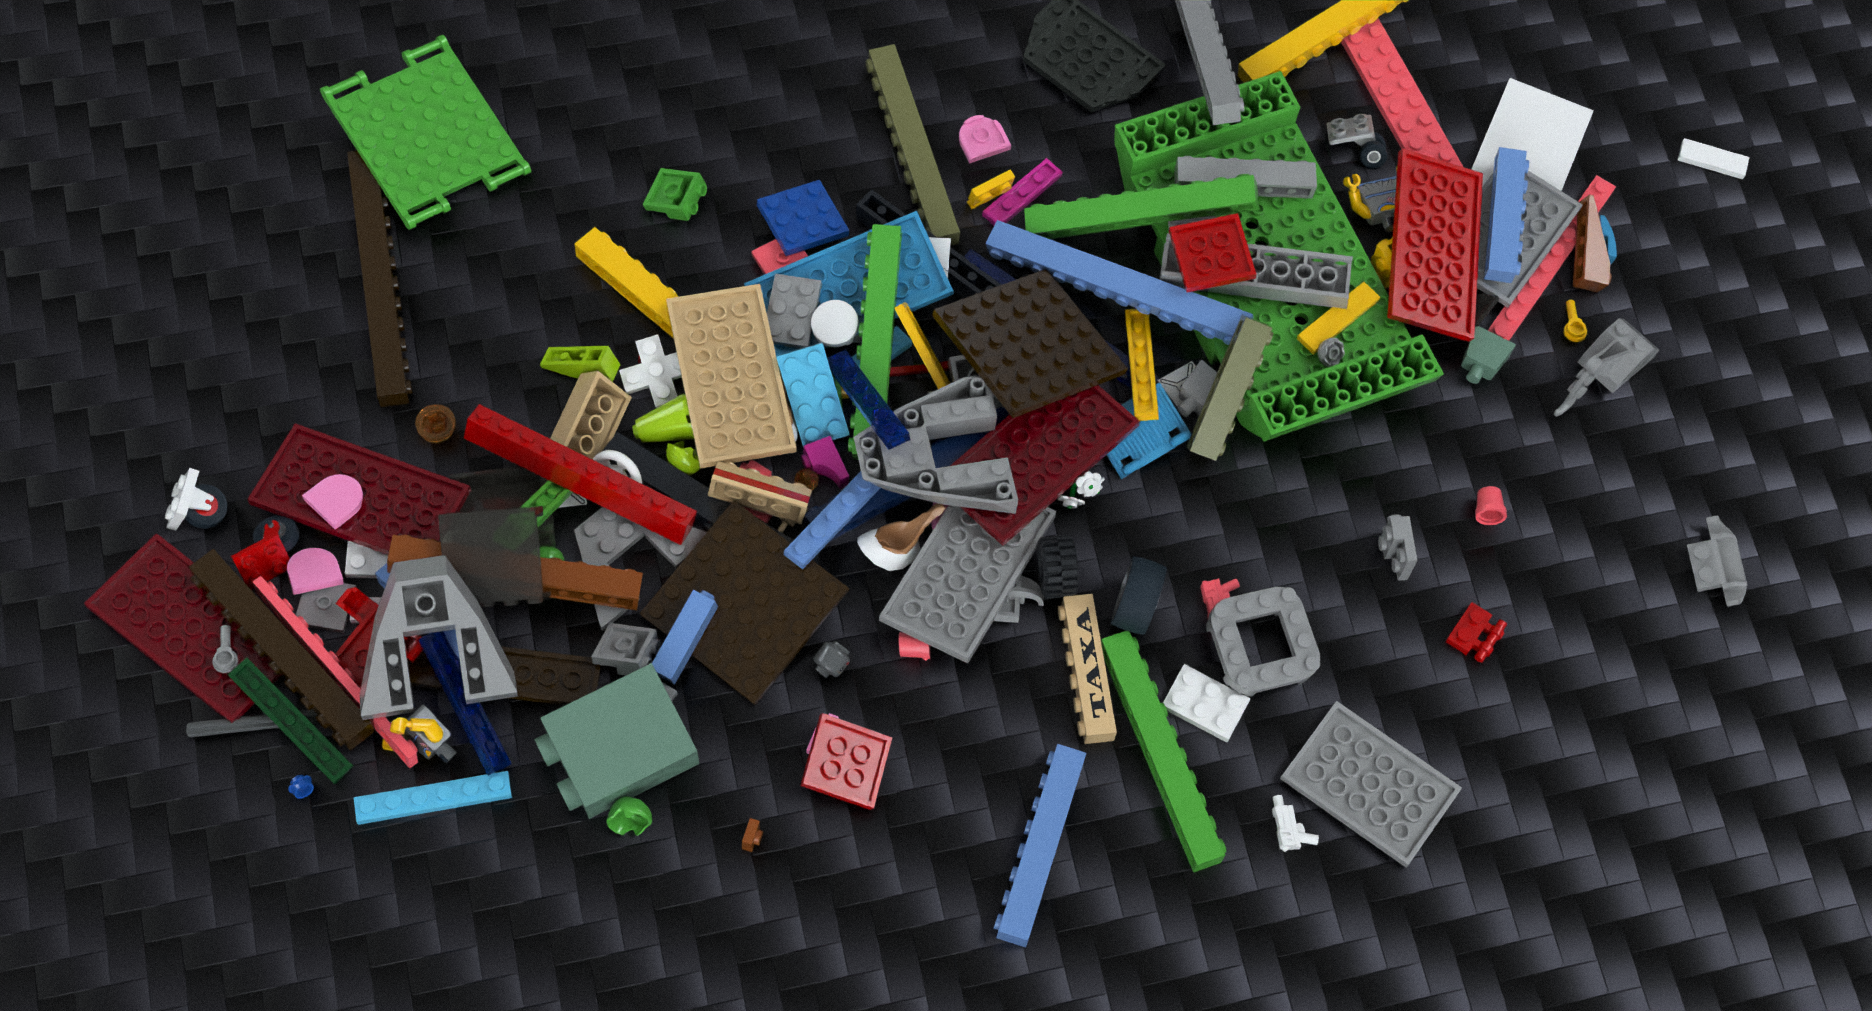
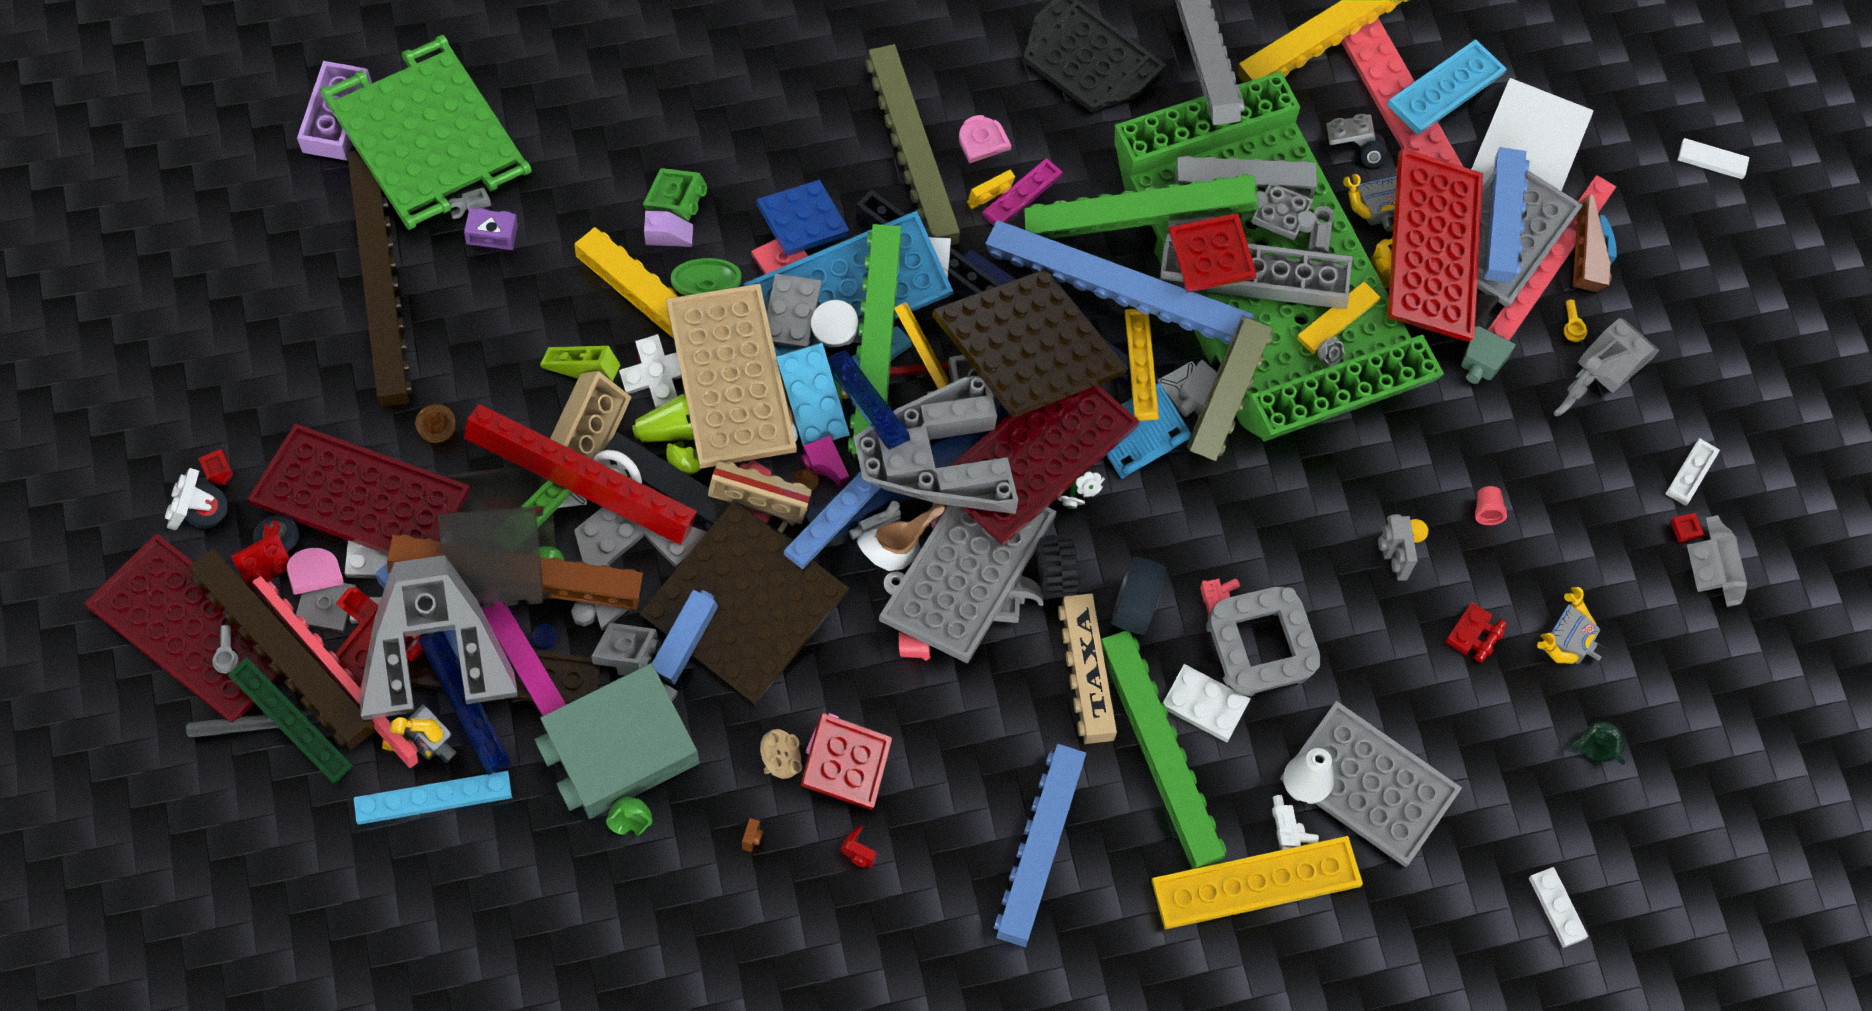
blue plate [288,775,314,799] -> none
bright pink tile [302,474,363,530] -> none
dark grey head [813,640,850,678] -> none
none -> red plate [198,449,233,486]
none -> lavender brick [297,61,372,161]
none -> light grey plate [448,187,491,219]
none -> medium lavender brick [464,208,518,250]
none -> dark pink tile [475,589,566,716]
none -> clear blue plate [532,624,558,649]
none -> light grey tile [571,602,597,626]
none -> lavender slope [644,211,693,247]
none -> bright green dish [671,258,742,296]
none -> tan plate [760,729,802,779]
none -> red plate [840,826,877,868]
none -> light grey piece [849,501,901,539]
none -> white plate [884,572,905,595]
none -> yellow plate [1151,836,1363,930]
none -> light grey piece [1251,182,1316,241]
none -> white cone [1283,748,1334,804]
none -> light grey piece [1308,206,1334,253]
none -> medium azure plate [1387,39,1507,135]
none -> yellow plate [1410,519,1428,543]
none -> white plate [1529,867,1588,948]
none -> torso [1537,587,1607,664]
none -> clear green hair [1571,721,1625,765]
none -> white tile [1665,438,1720,506]
none -> red plate [1671,513,1704,542]

